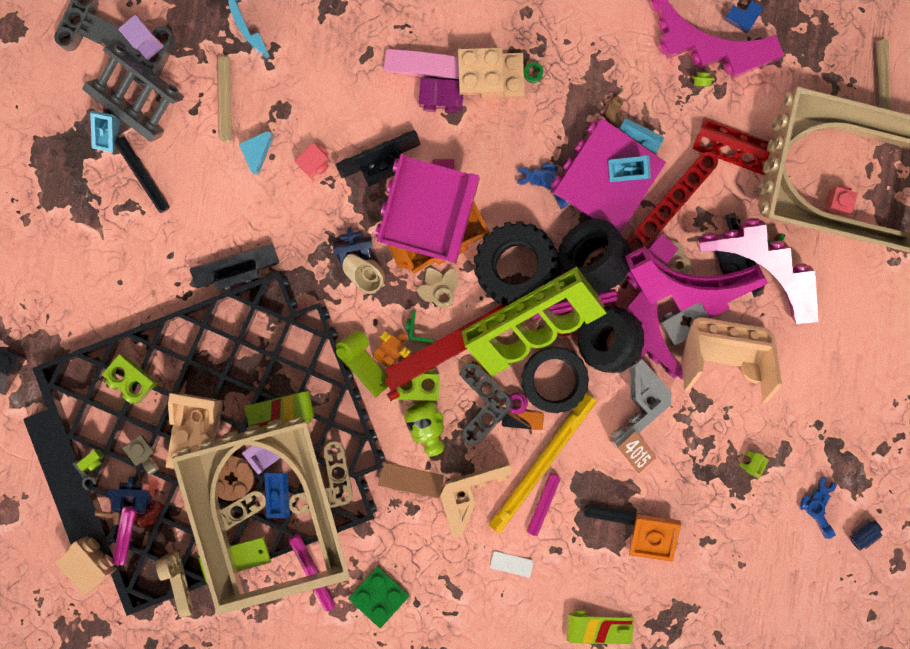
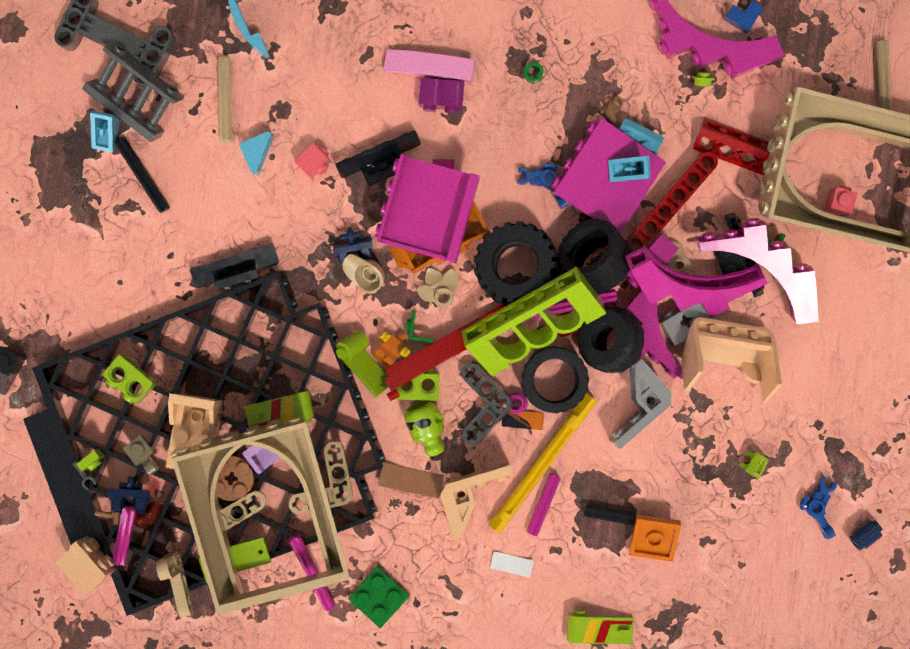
lavender panel [119,15,164,60] -> none
blue plate [264,472,290,518] -> none
light nougat bracket [458,48,525,99] -> none
nougat sticker [617,431,656,474] -> none

